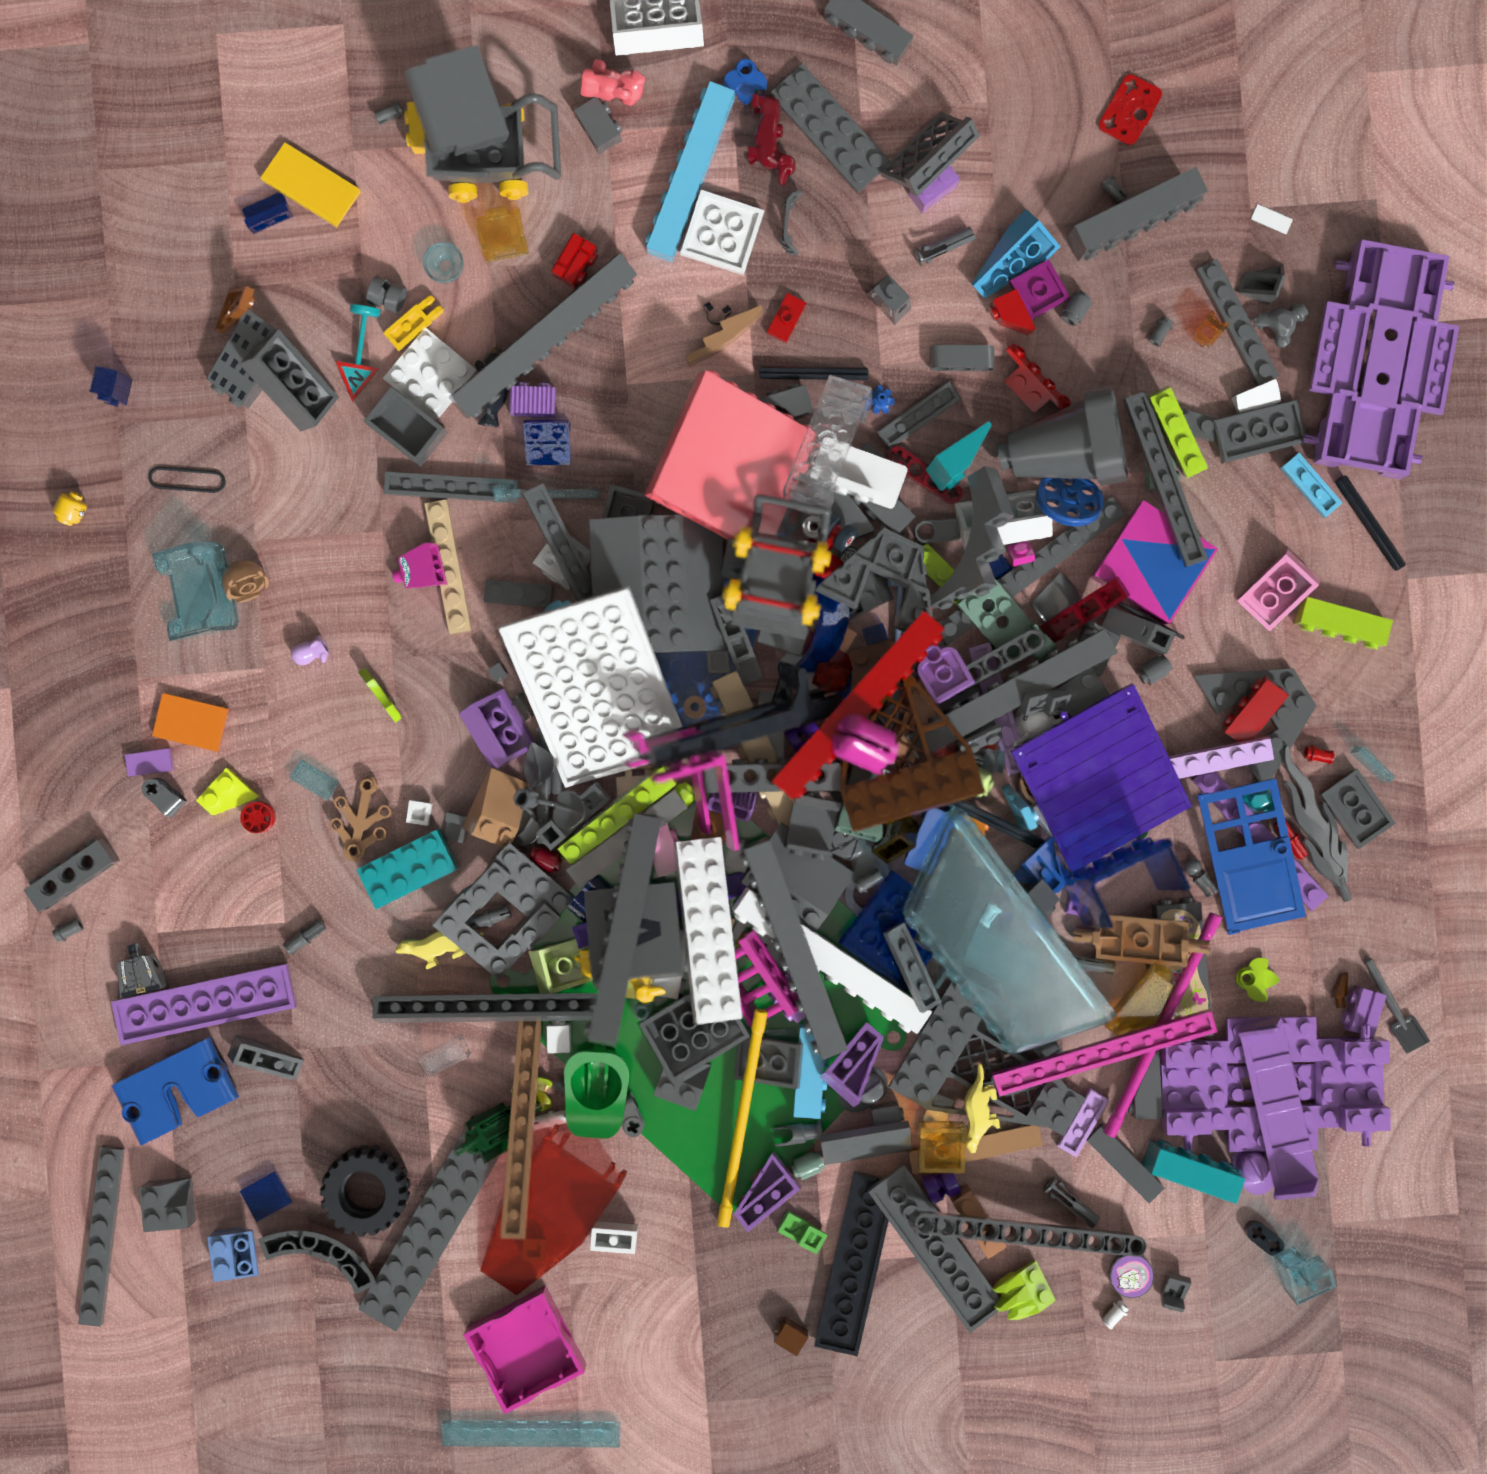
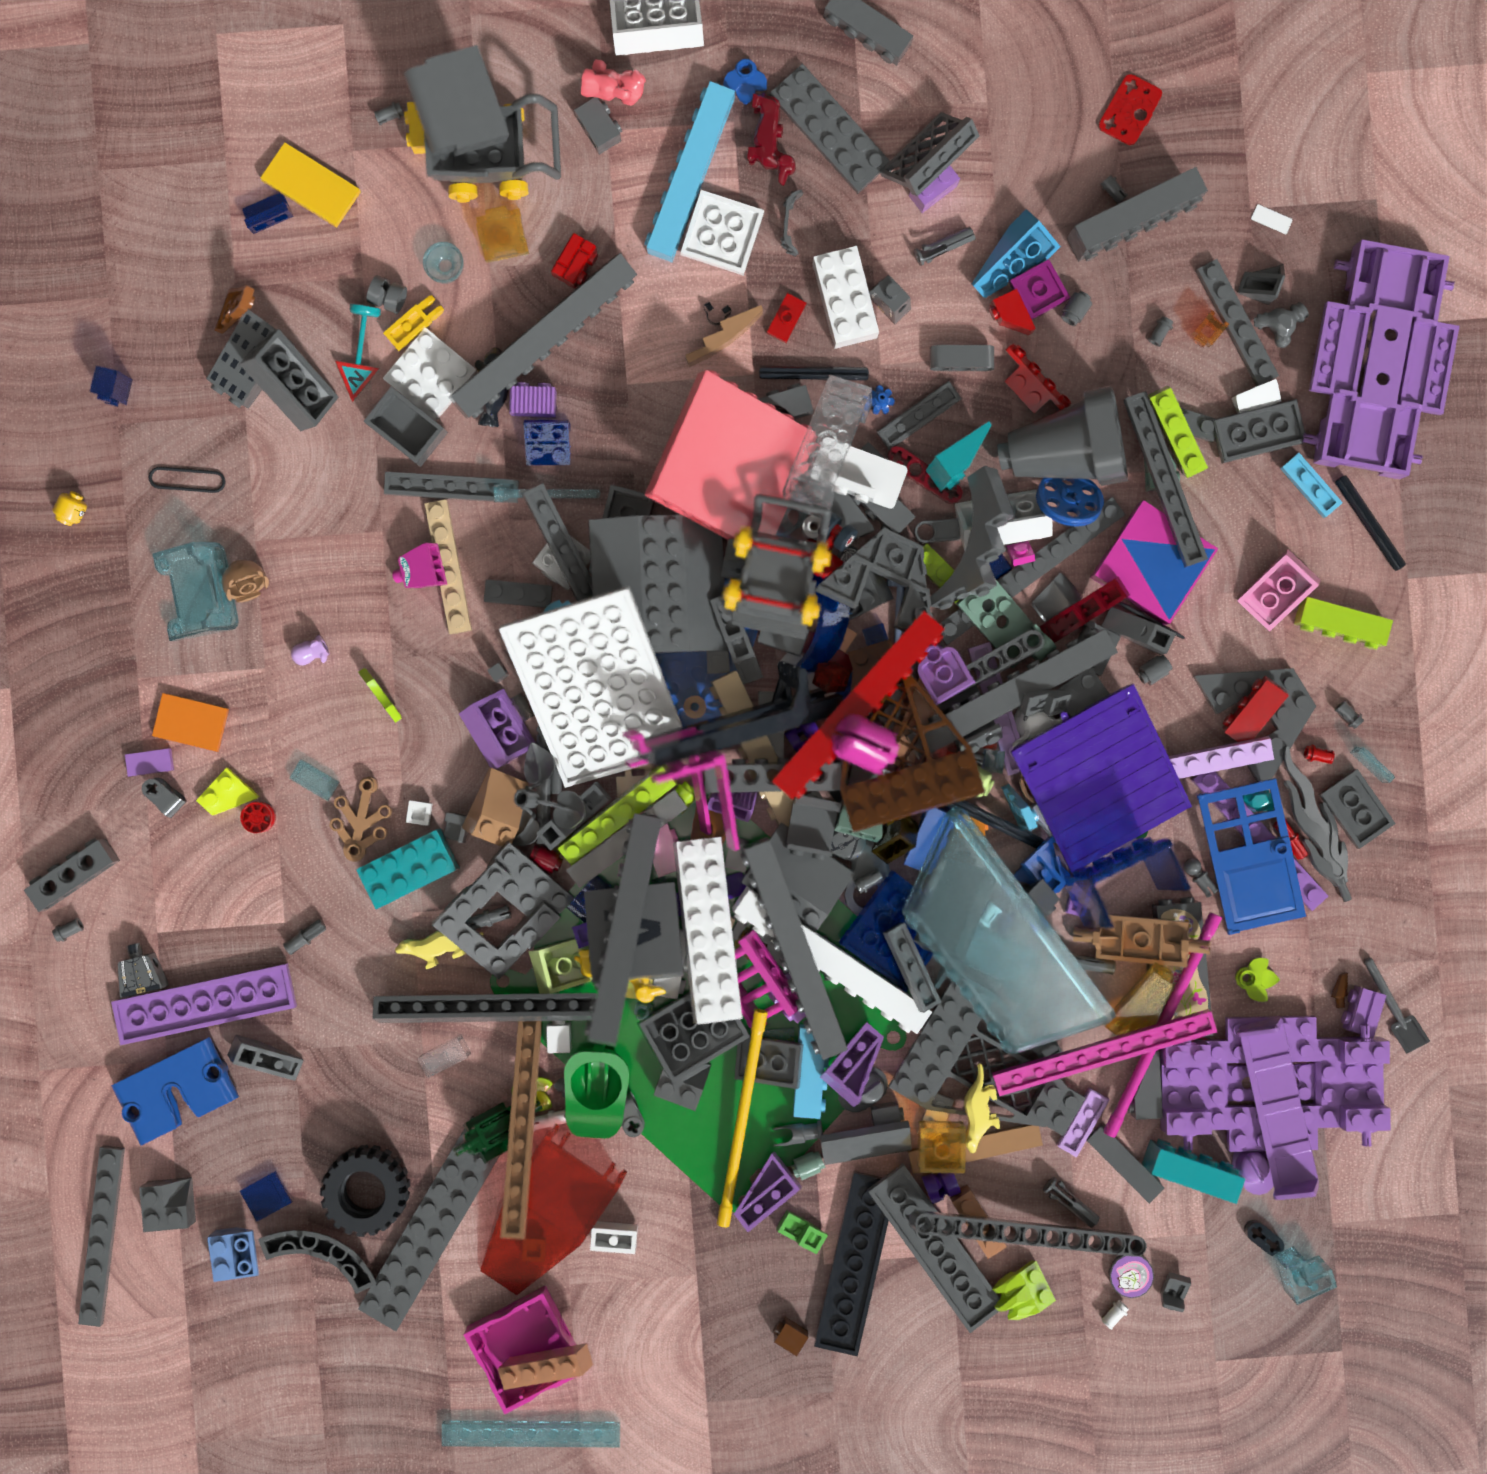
none -> nougat brick [498,1343,593,1390]
none -> white brick [813,246,879,349]
none -> dark grey pin [1334,701,1364,729]

